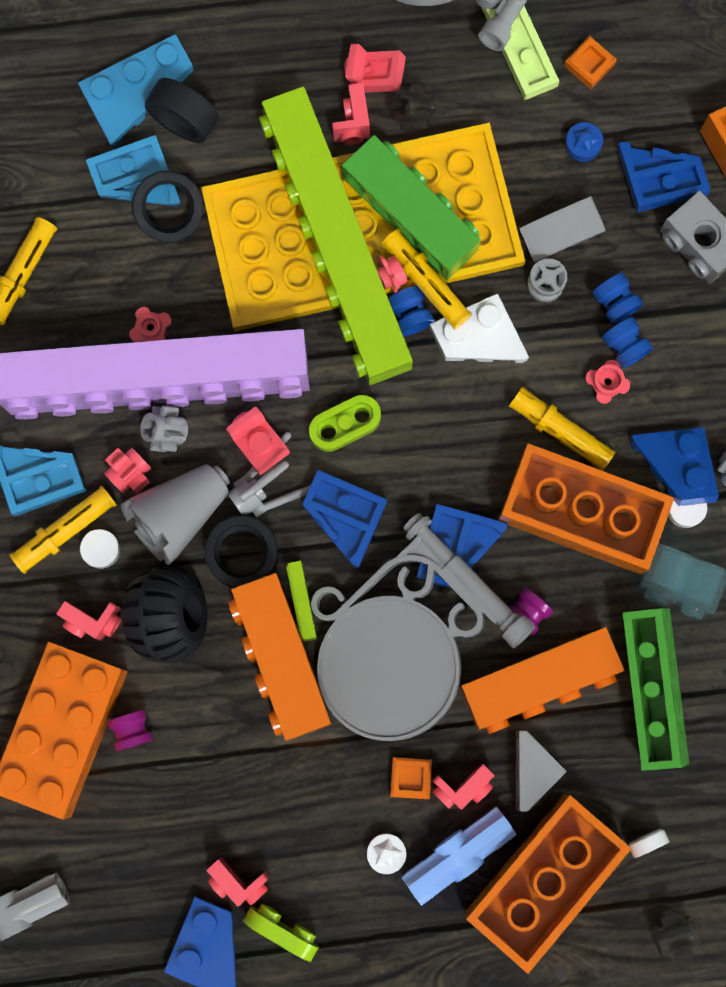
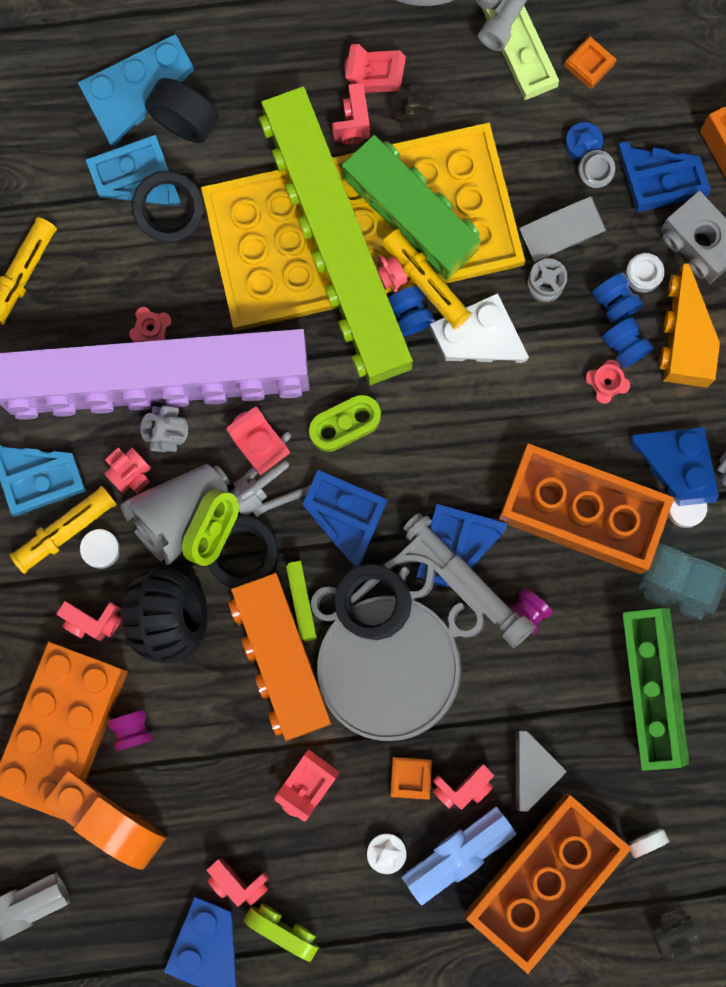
orange brick [460,627,625,734] -> none
yellow pin [509,387,616,471] -> none
none -> orange arch [43,770,168,870]
none -> lime plate [182,489,239,566]
none -> coral bracket [274,749,340,821]
none -> black tyre [334,564,412,641]
none -> light grey plate [578,150,615,188]
none -> white tile [625,253,664,293]
none -> light orange slope [659,264,720,388]

